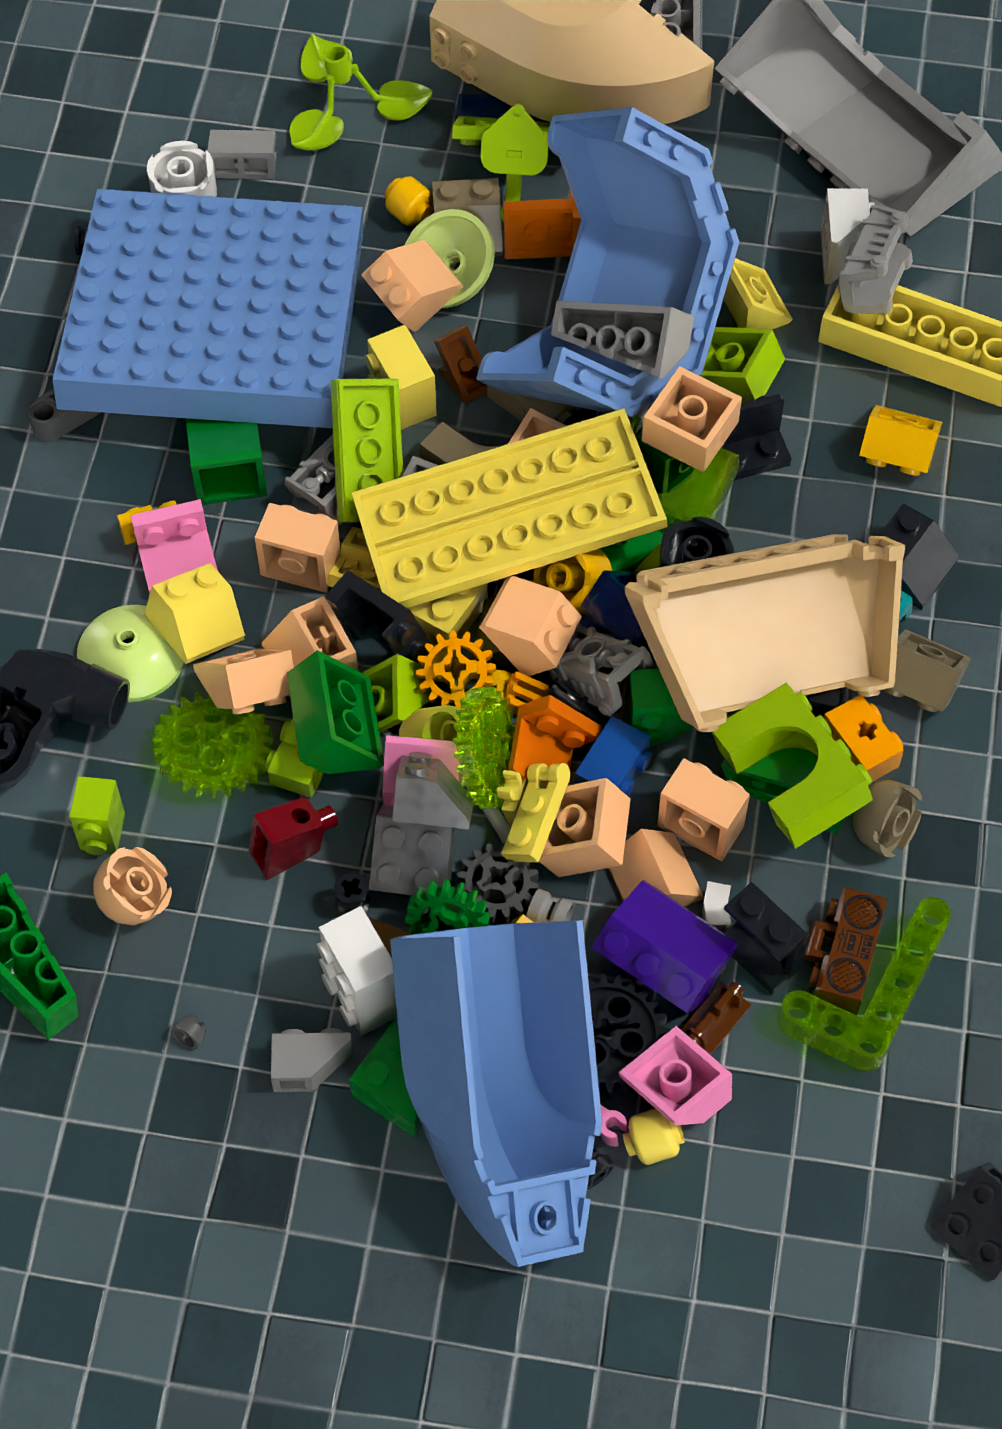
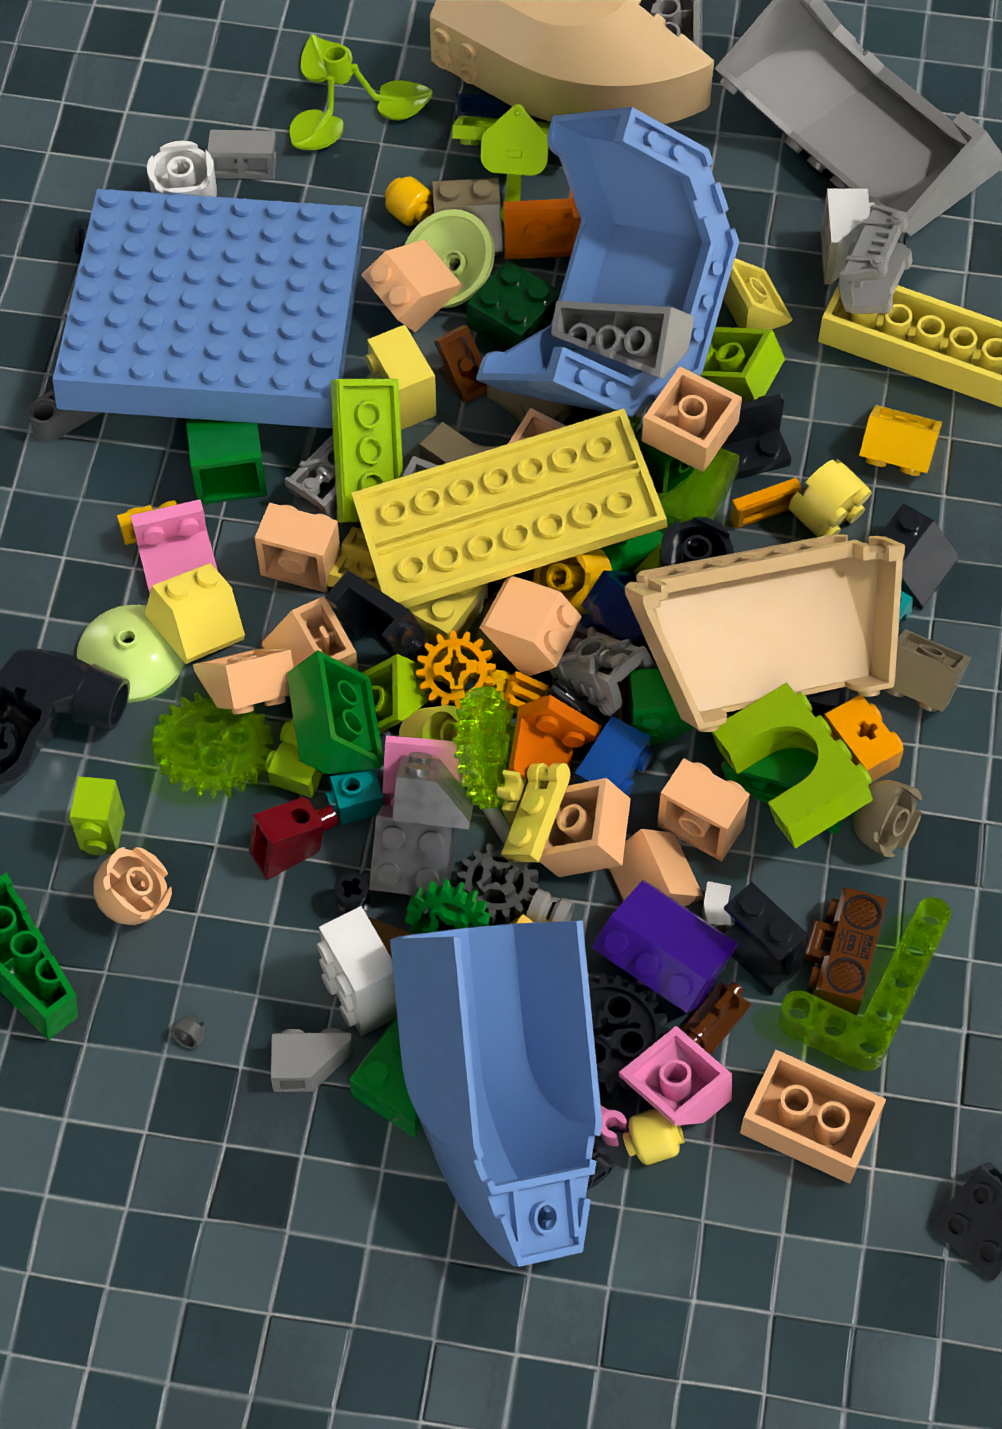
none -> teal brick [326,769,384,825]
none -> dark green brick [467,259,561,351]
none -> light orange tile [730,477,802,529]
none -> light nougat brick [740,1050,886,1184]
none -> light yellow brick [788,459,872,537]

